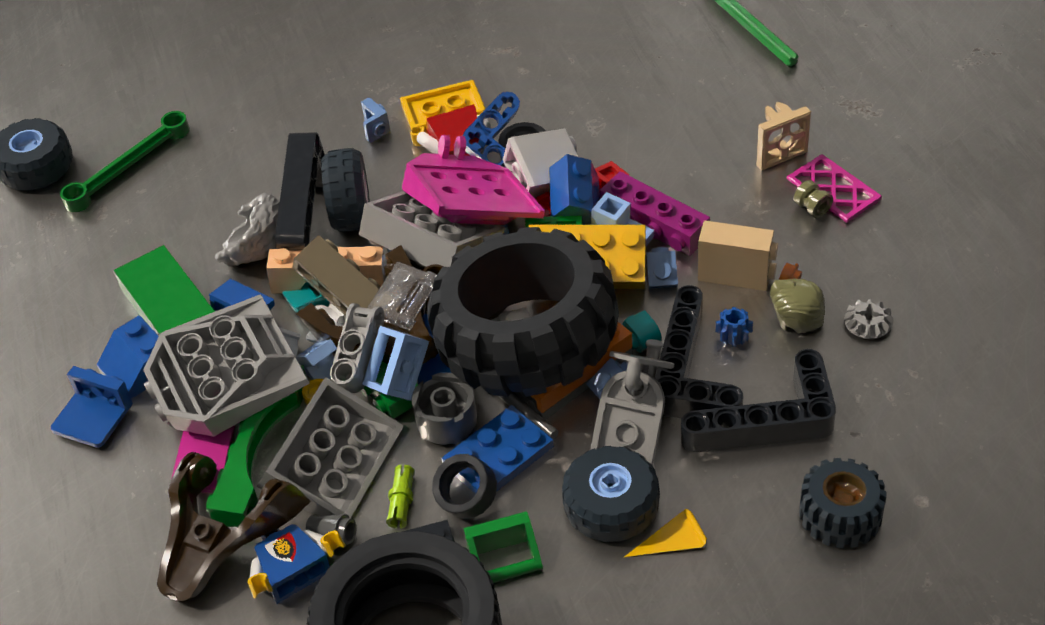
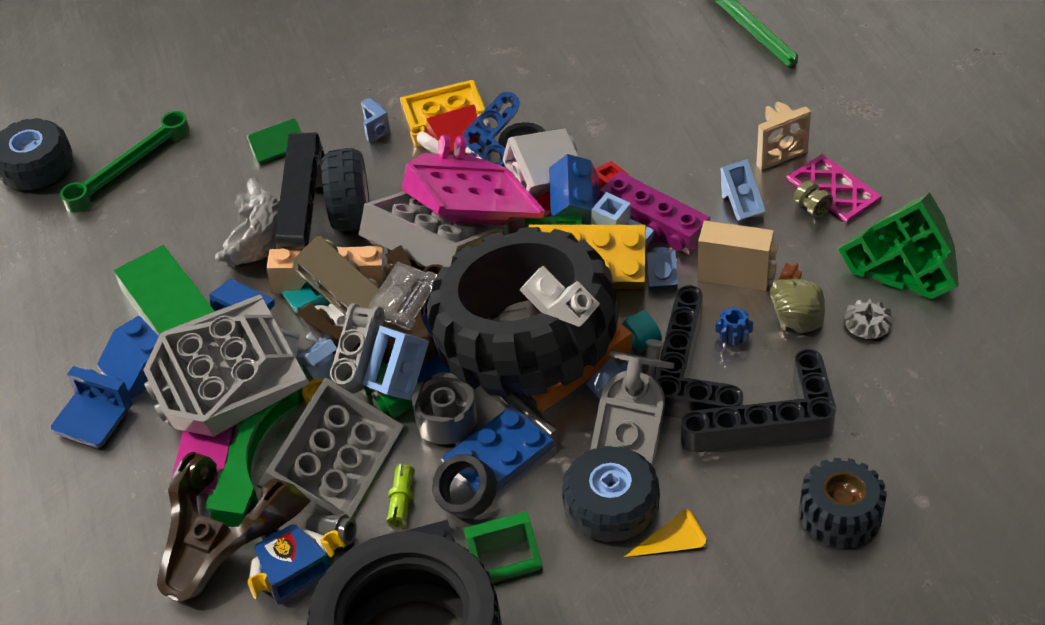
none -> clear arm [234,178,262,209]
none -> green slope [247,118,302,165]
none -> white slope [520,266,600,327]
none -> light blue slope [720,159,766,222]
none -> green brick [838,192,959,299]

